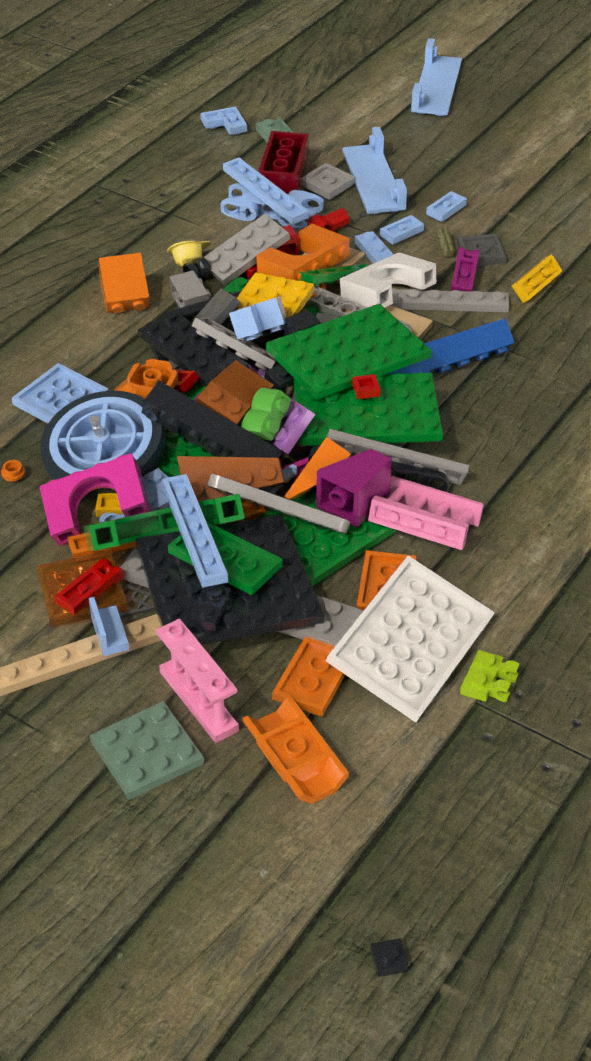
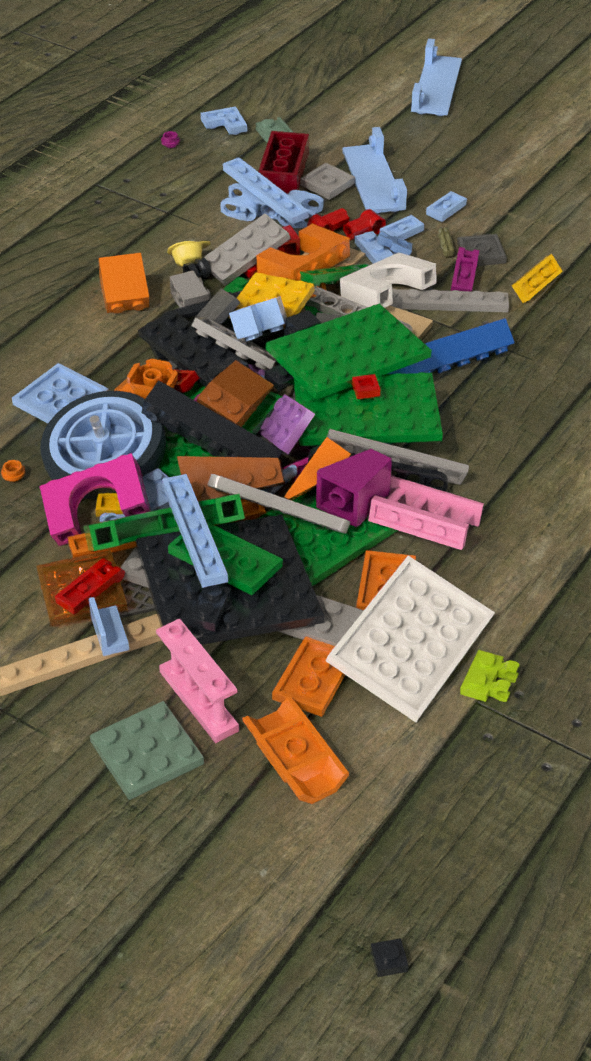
bright green brick [241,388,291,440] -> none
none -> magenta plate [161,131,180,148]
none -> red piece [343,209,386,241]
none -> medium blue plate [377,230,412,256]

